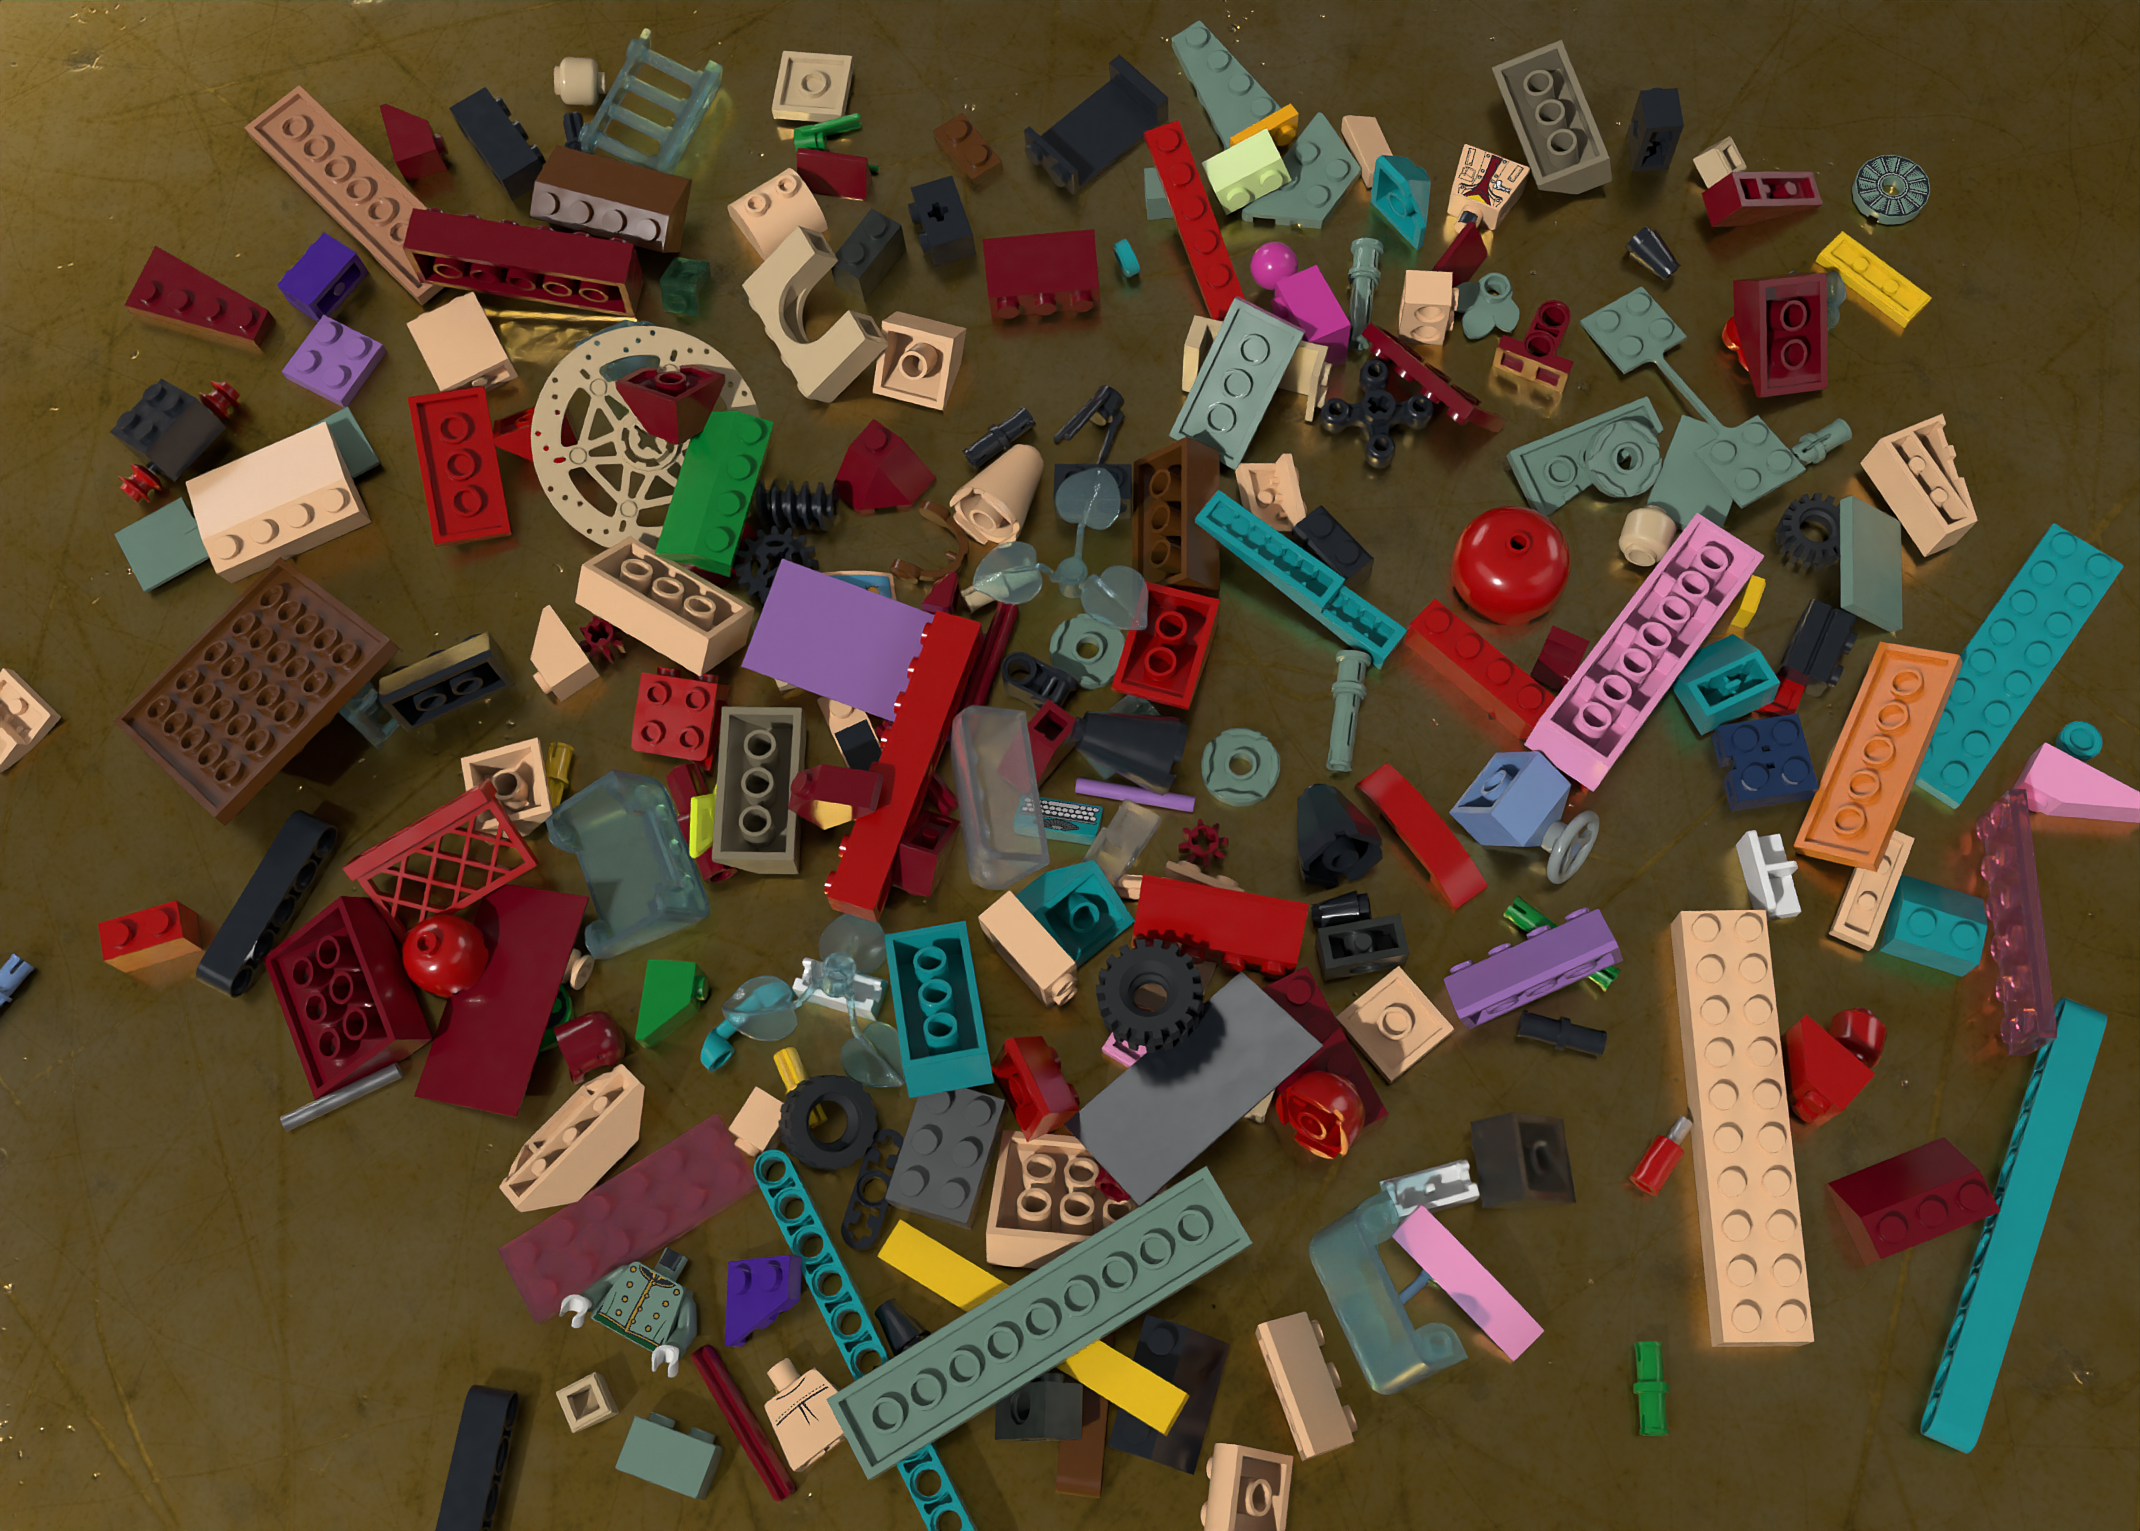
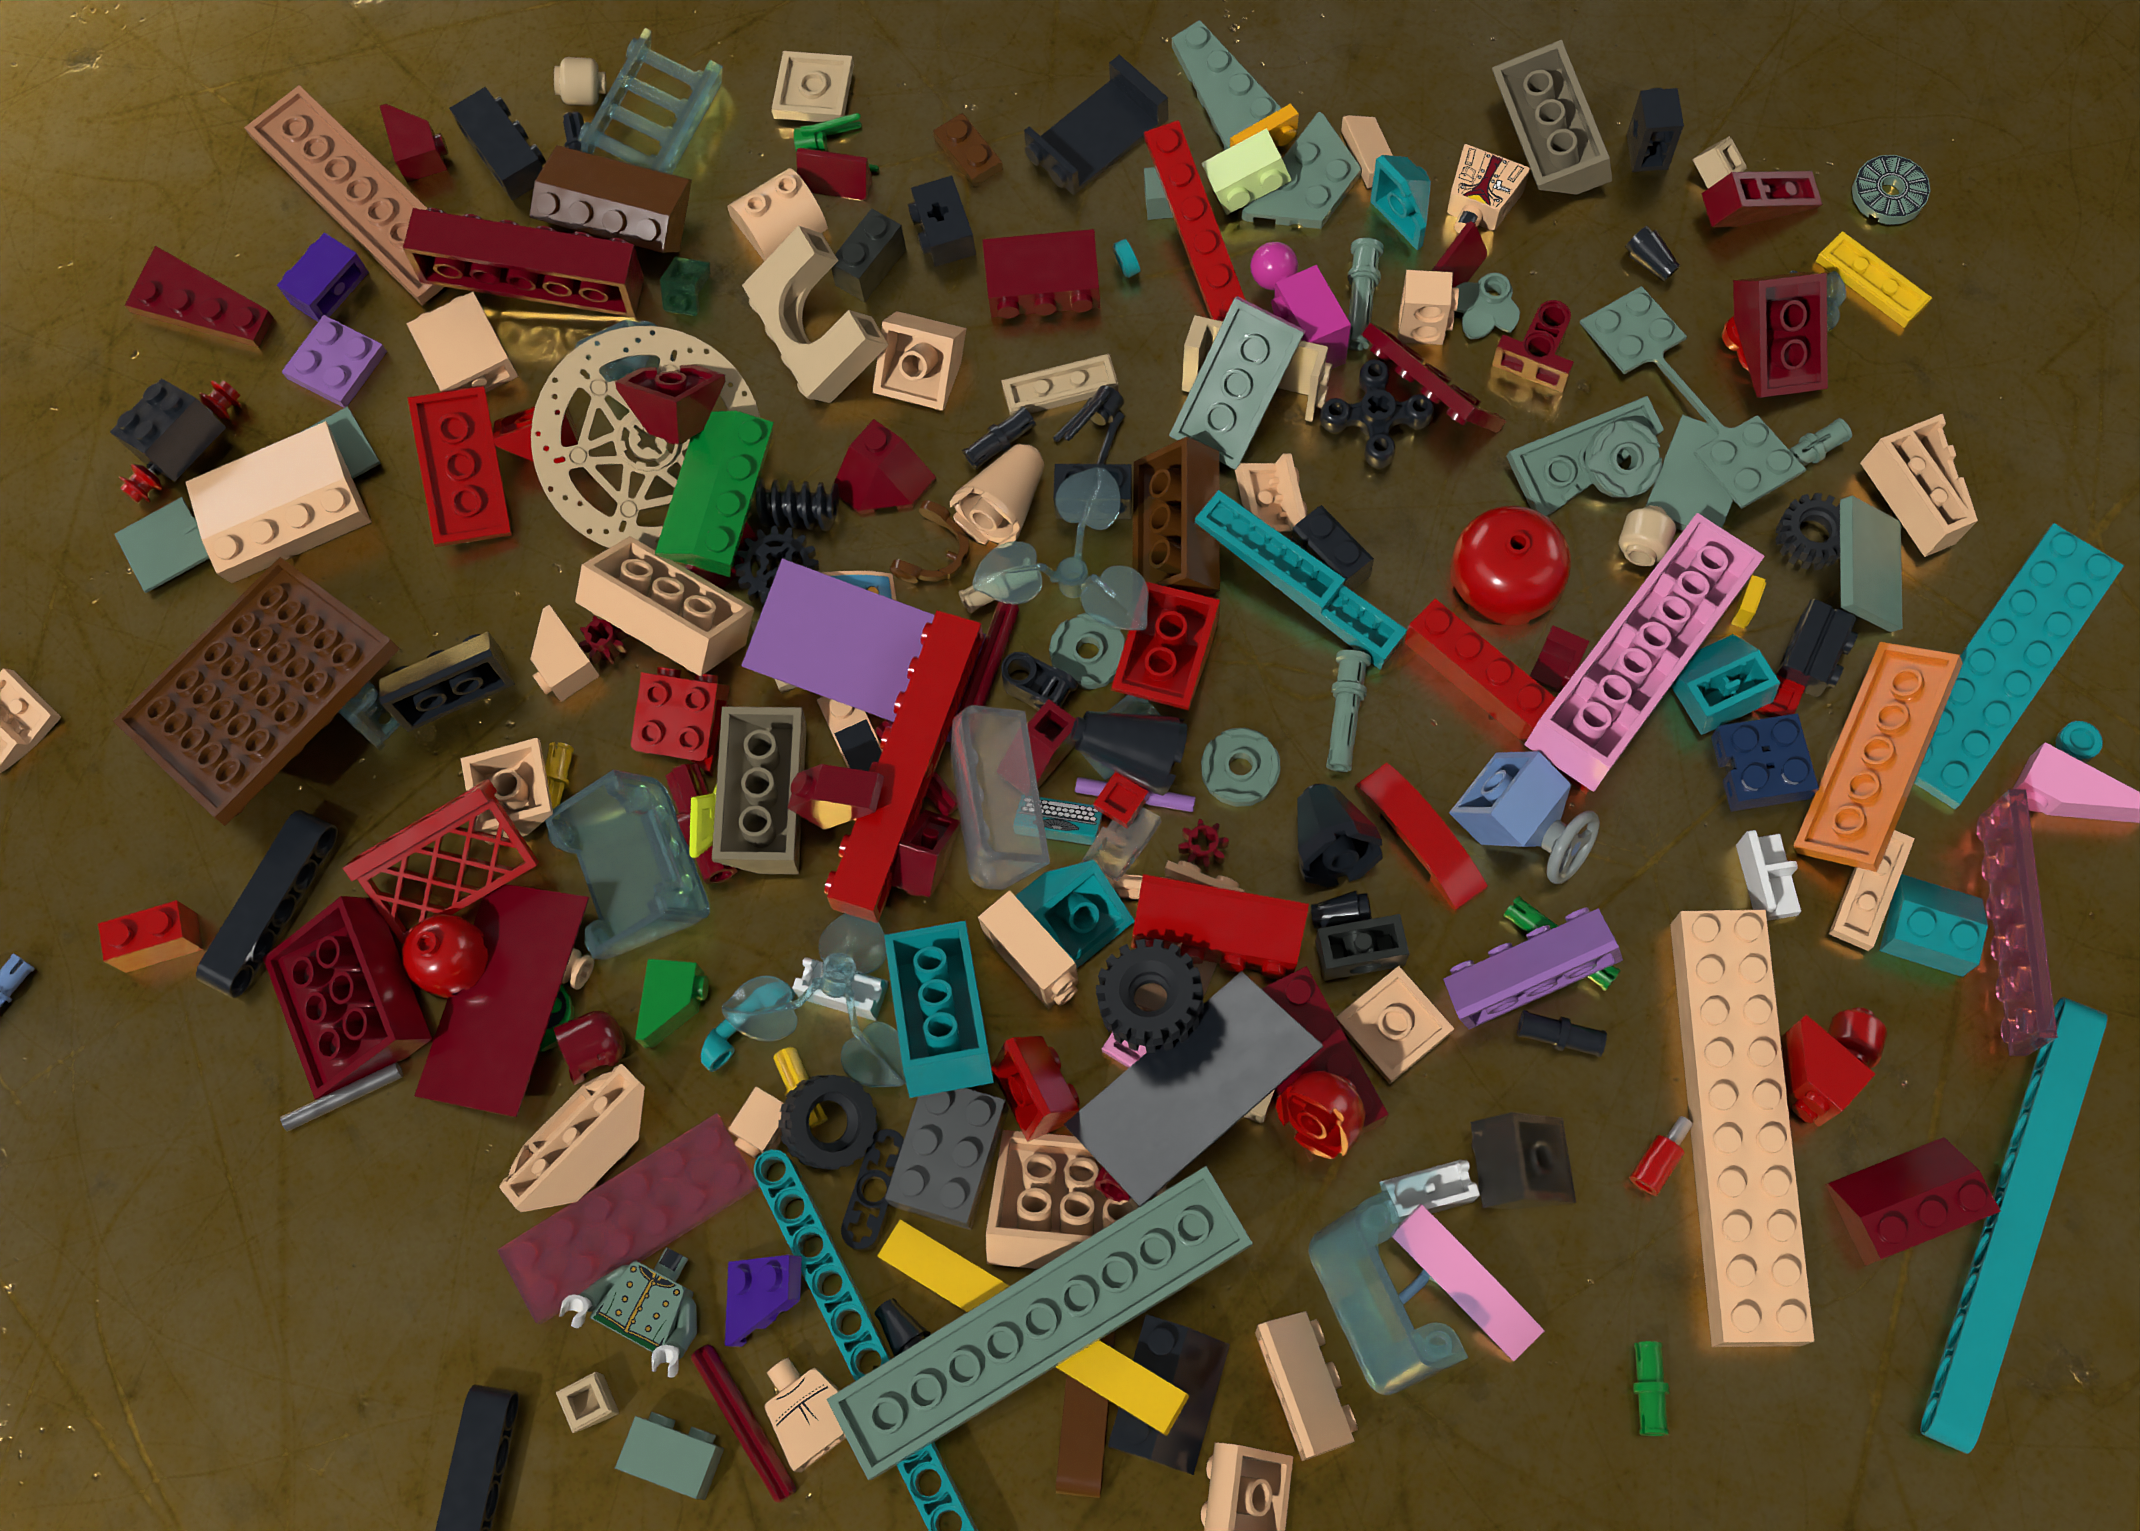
dark red slope [921,572,962,616] -> none
pearl dark grey brick [995,1373,1083,1442] -> none
none -> tan tile [1001,354,1119,416]
none -> red tile [1093,772,1150,829]

